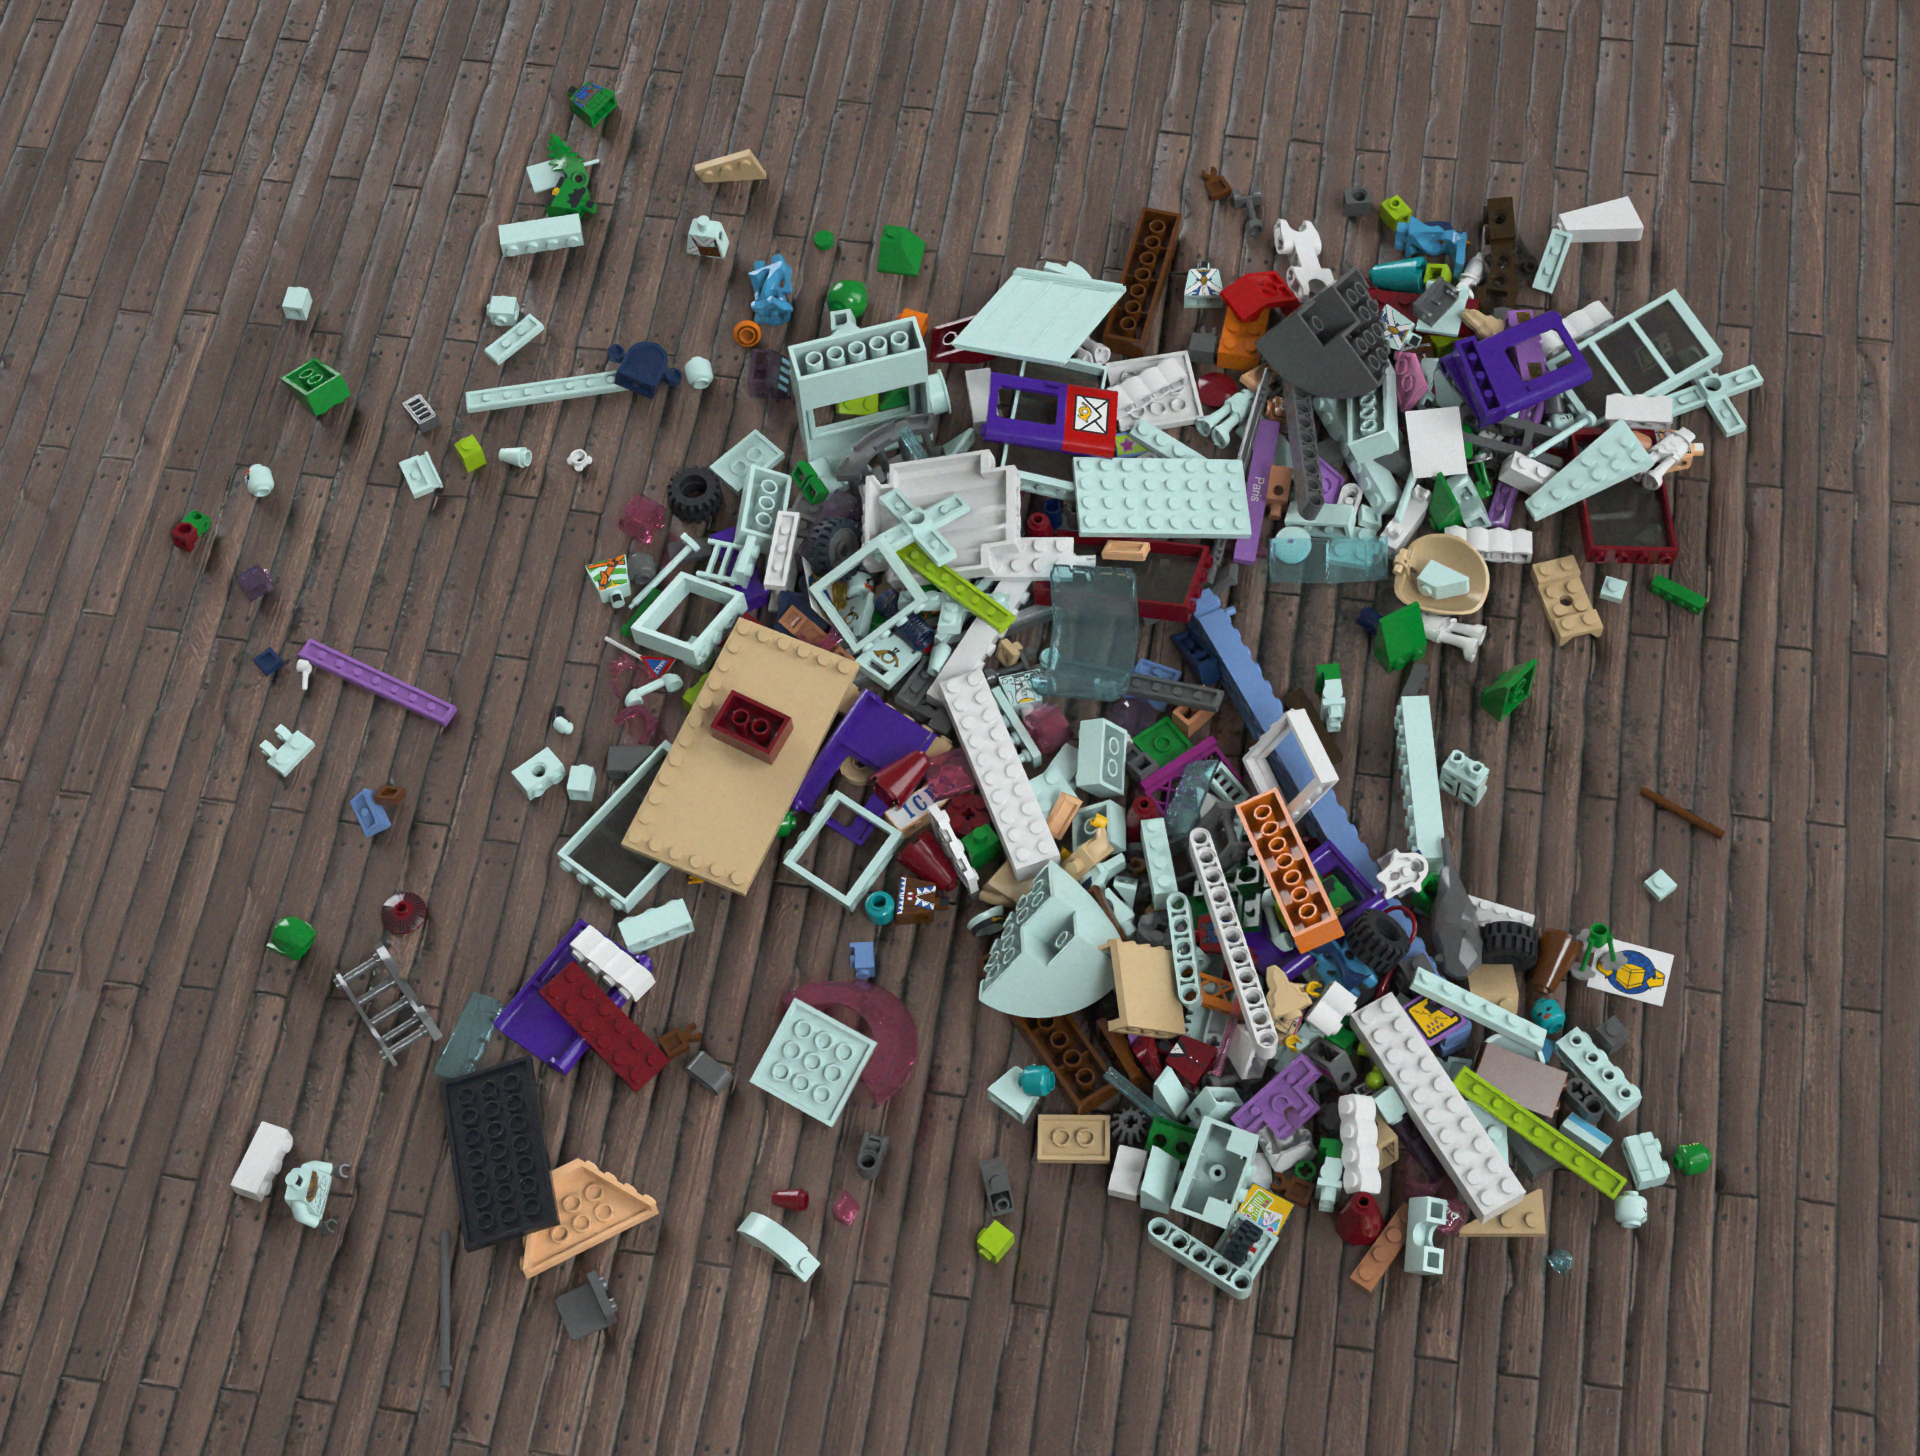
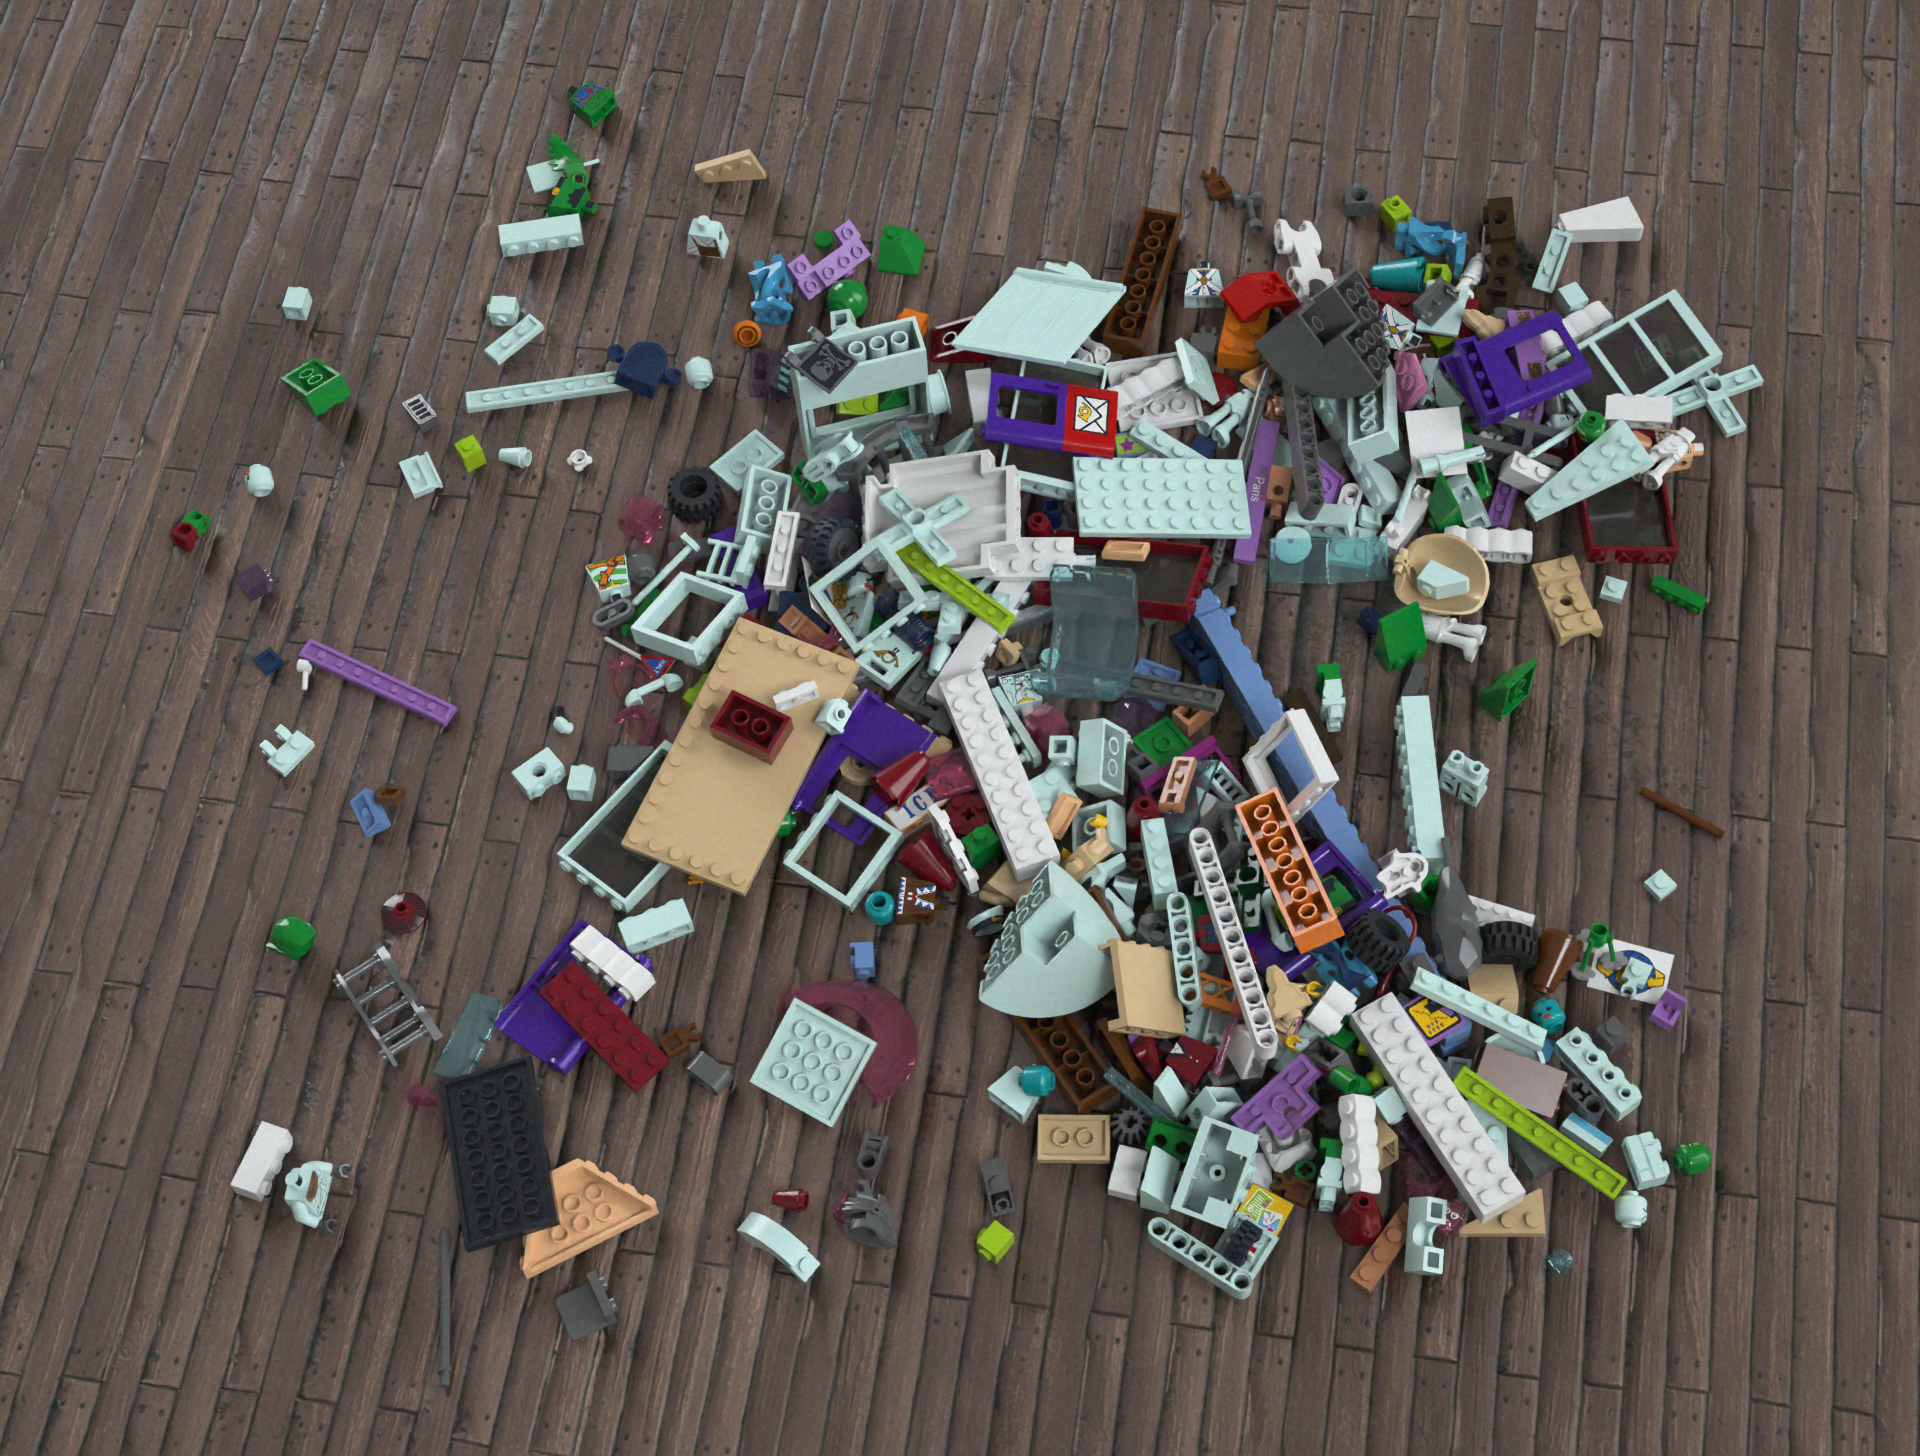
none -> clear pink slope [405,1082,438,1107]
none -> dark grey plate [592,598,635,631]
none -> white plate [773,681,819,712]
none -> medium lavender bracket [785,219,871,302]
none -> flag [785,326,858,395]
none -> light aqua piece [802,430,864,482]
none -> light aqua brick [814,698,852,735]
none -> dark grey helmet [842,1179,898,1249]
none -> light aqua brick [1048,736,1078,768]
none -> nougat plate [1158,757,1198,813]
none -> light aqua plate [1175,337,1220,405]
none -> dark blue tile [1191,434,1218,459]
none -> green piece [1329,1066,1373,1096]
none -> light aqua pin [1417,445,1485,477]
none -> light aqua brick [1555,281,1589,317]
none -> green head [1577,411,1606,443]
none -> light aqua plate [1619,957,1653,1000]
none -> medium lavender bracket [1648,988,1687,1031]

